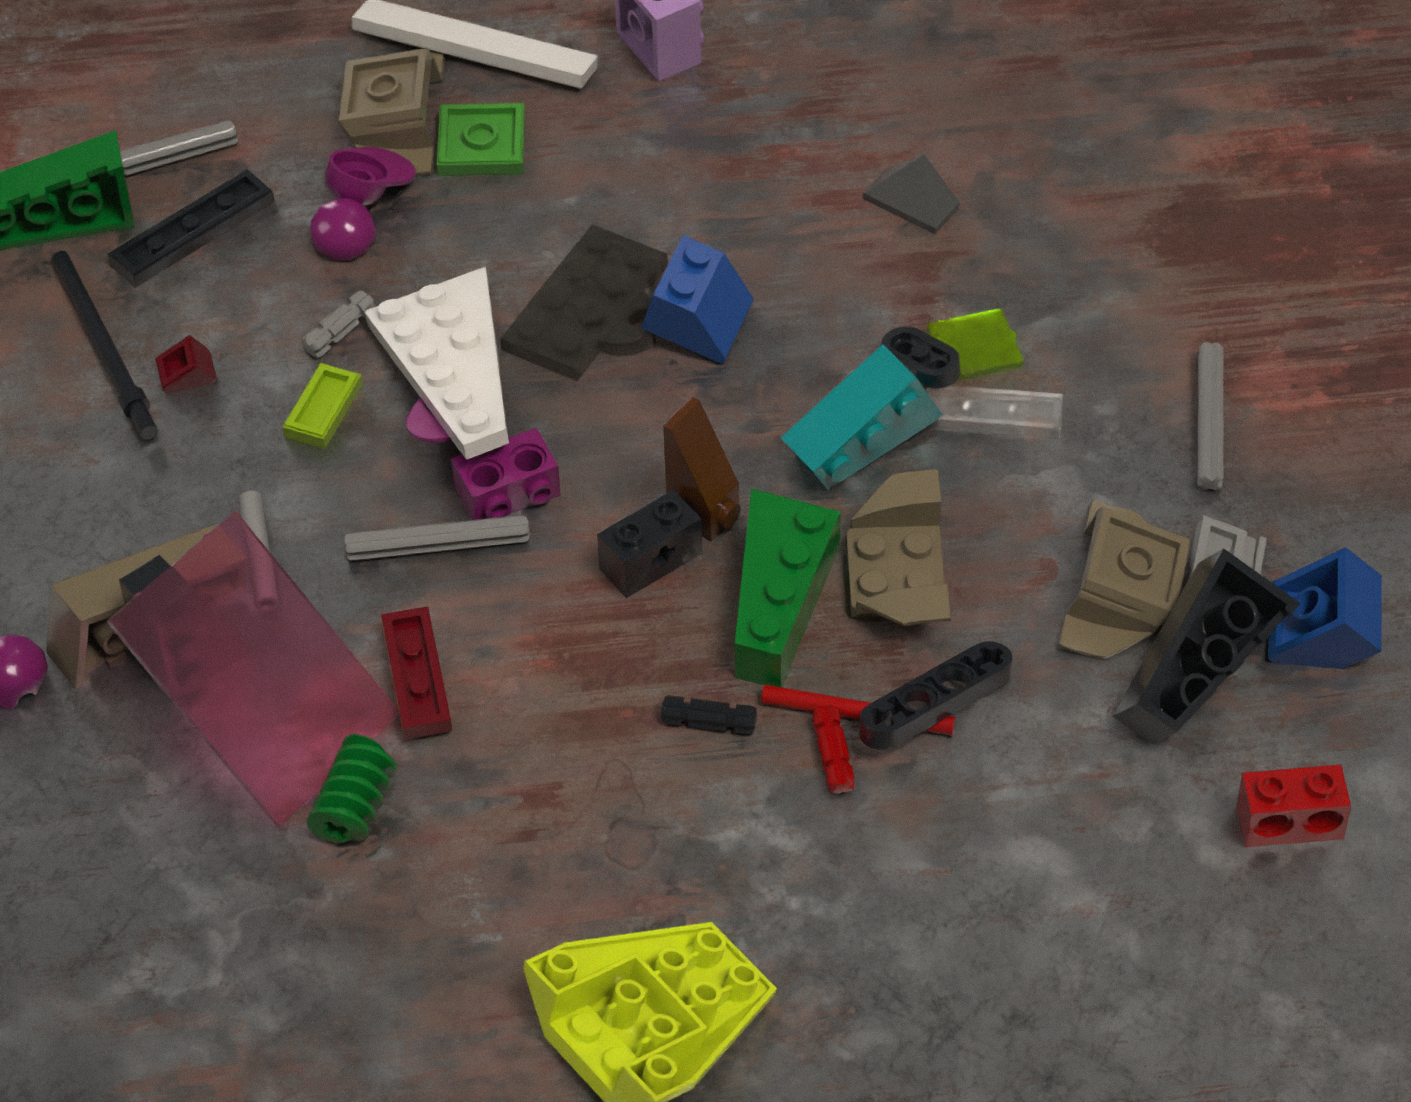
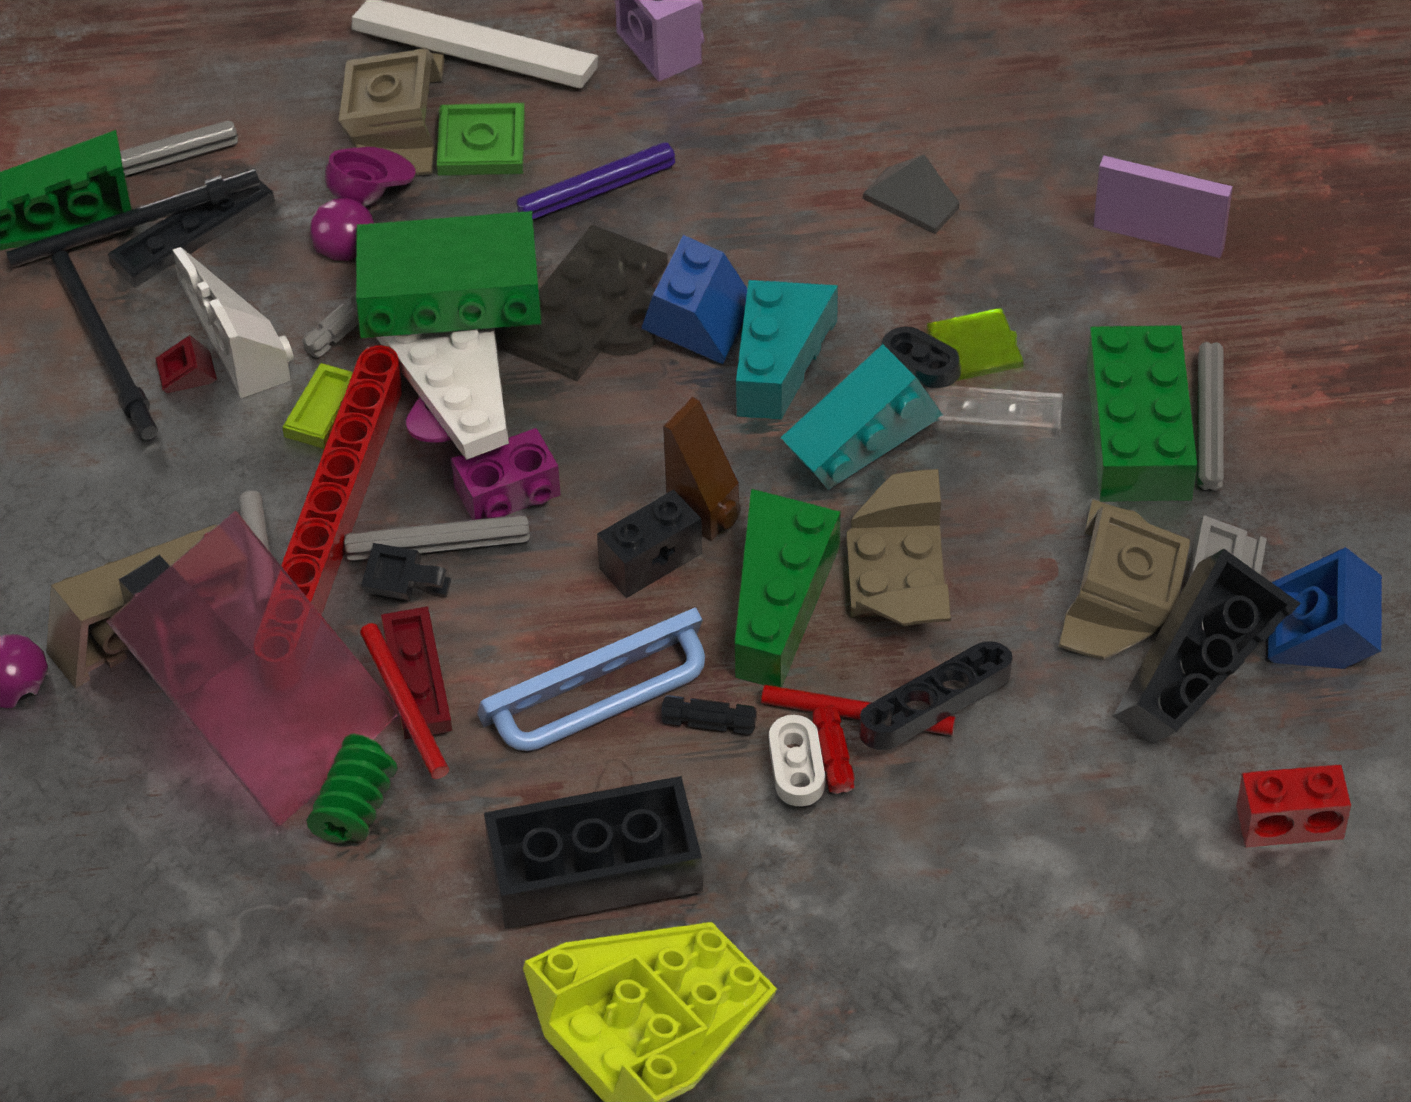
none -> black bar [6,169,261,268]
none -> white wedge [173,247,294,398]
none -> red beam [252,345,402,691]
none -> green panel [356,211,541,338]
none -> red bar [360,623,449,779]
none -> black plate [361,543,452,601]
none -> light blue piece [477,608,705,752]
none -> black brick [484,776,703,929]
none -> dark purple axle [516,142,675,220]
none -> teal wedge [736,280,838,420]
none -> white plate [769,715,825,806]
none -> green brick [1087,325,1197,502]
none -> lavender tile [1093,156,1233,258]

